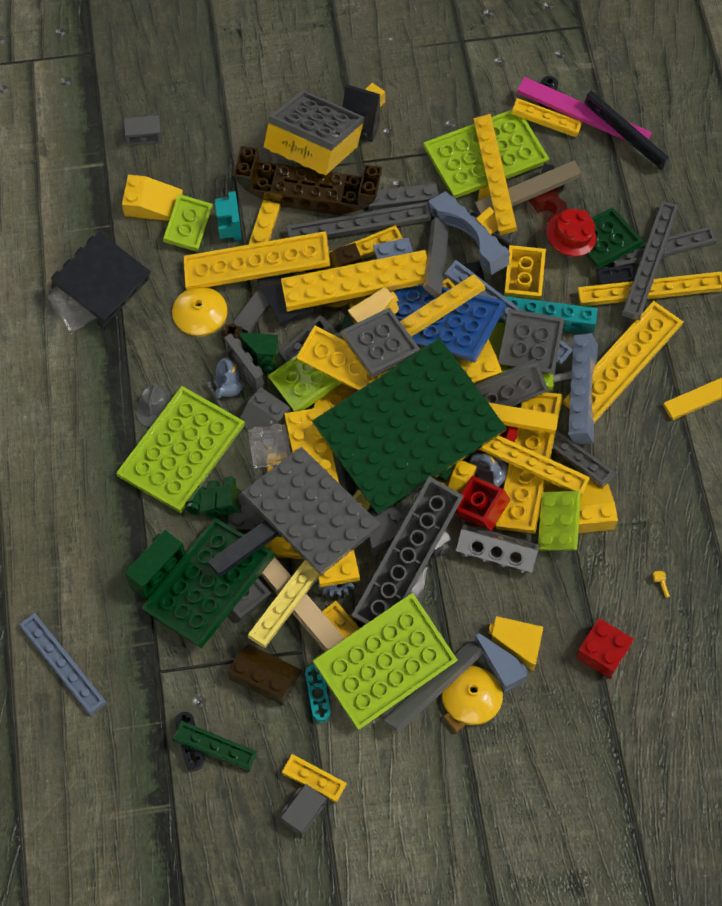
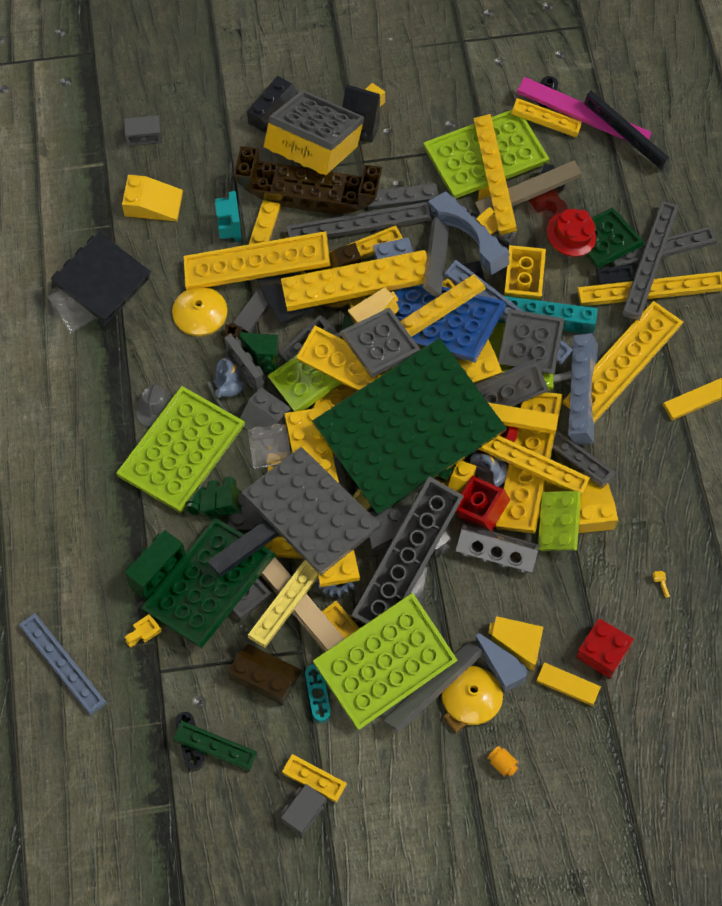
lime plate [163,194,213,252] -> none
none -> yellow plate [125,614,161,648]
none -> black slope [247,75,299,133]
none -> light orange brick [488,746,518,777]
none -> yellow tile [536,662,601,706]

